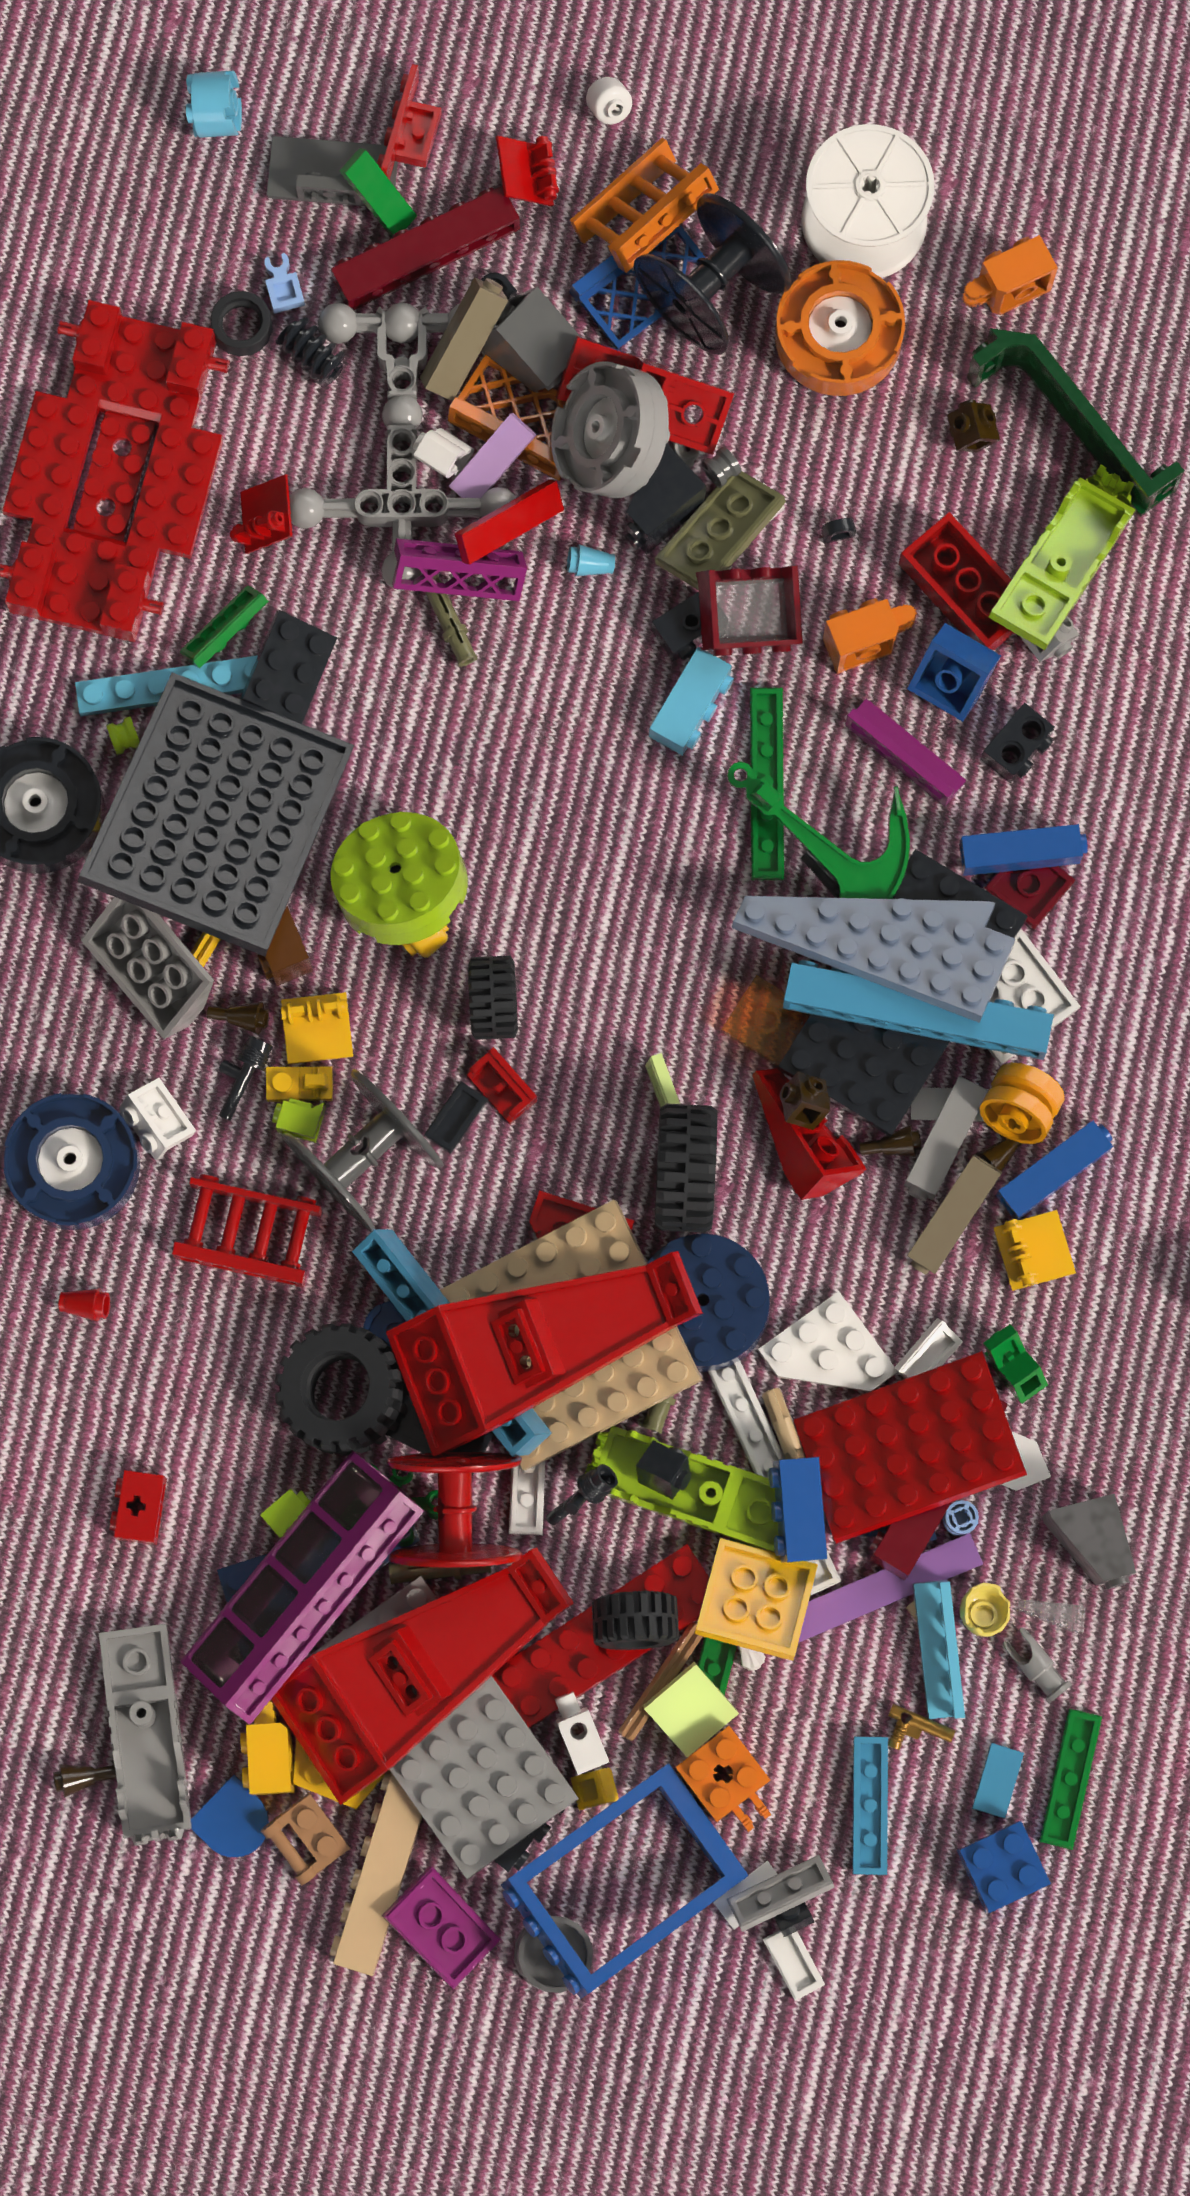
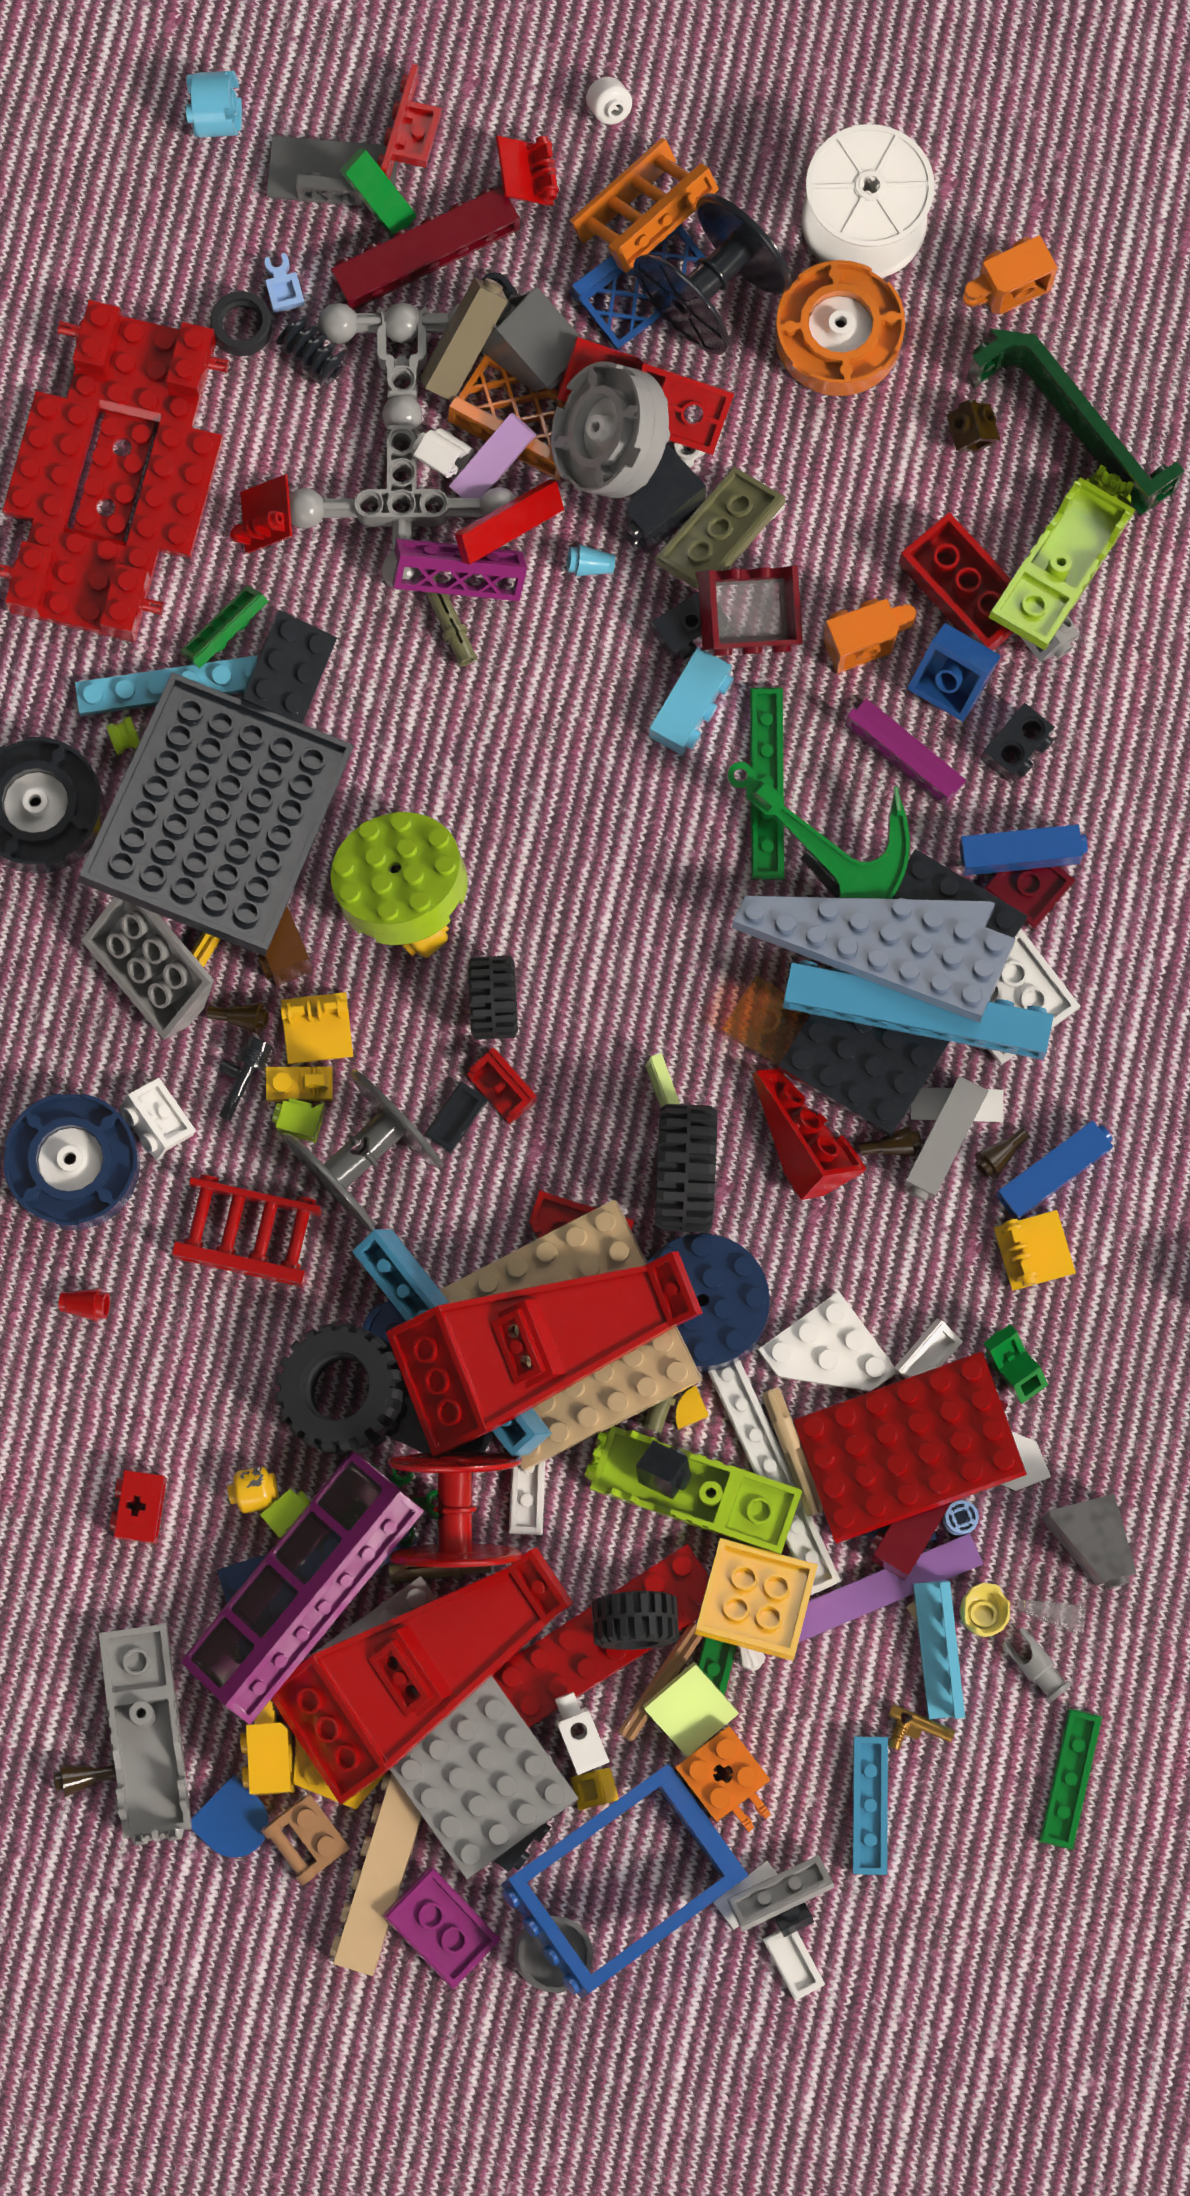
black piece [546,1464,618,1525] -> none
dark grey wheel [701,446,742,488] -> none
blue brick [768,1457,827,1563] -> none
dark brown brick [780,1071,831,1130] -> none
black tile [821,518,856,543] -> none
dark tan brick [907,1154,1003,1275] -> none
blue brick [956,1821,1051,1913] -> none
dark azure tile [972,1743,1024,1819] -> none
light orange wheel [979,1062,1065,1144] -> none
none -> yellow head [227,1466,279,1513]
none -> yellow tile [675,1385,709,1430]

